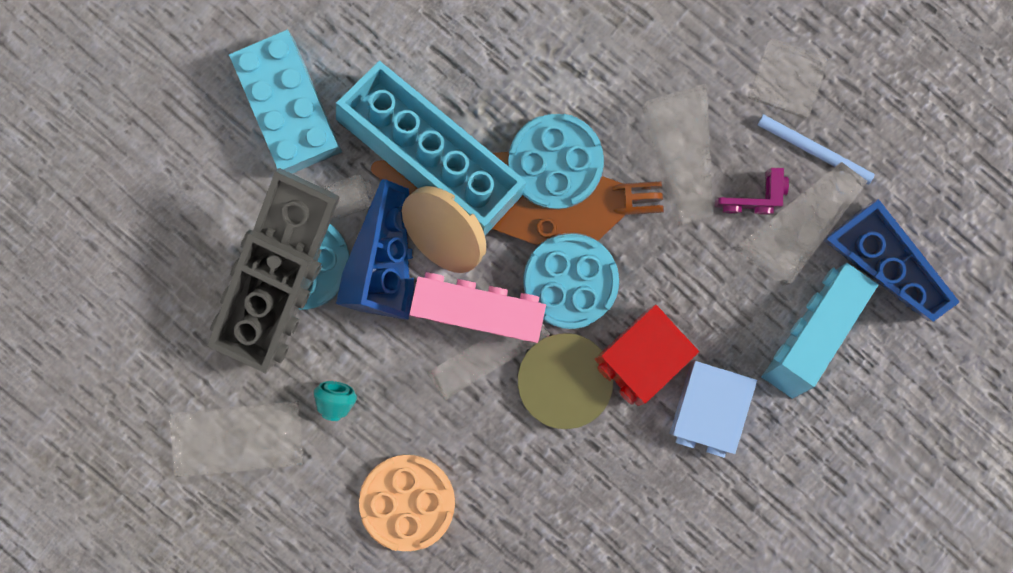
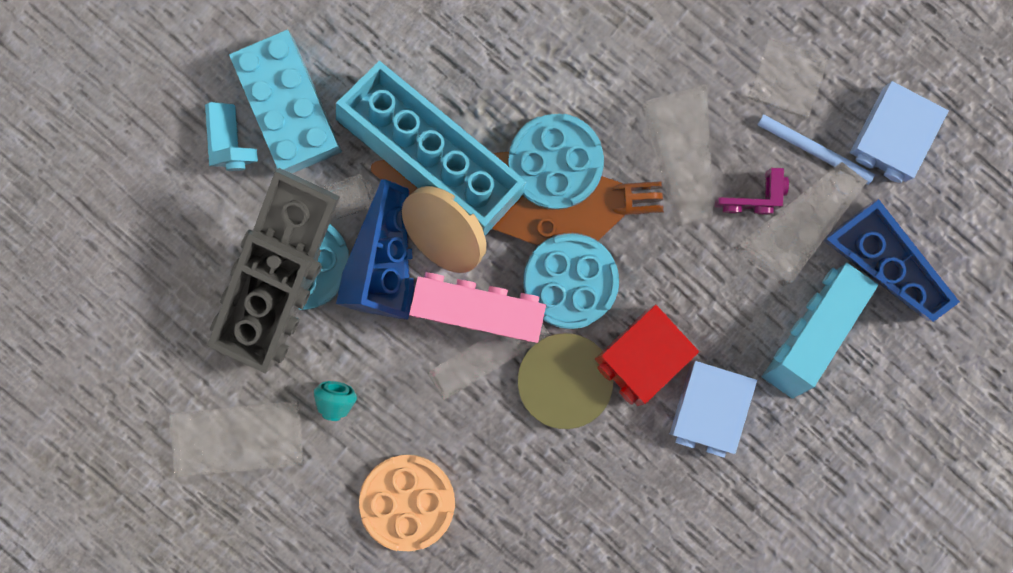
none -> medium azure bracket [205,102,258,171]
none -> light blue brick [850,81,949,183]

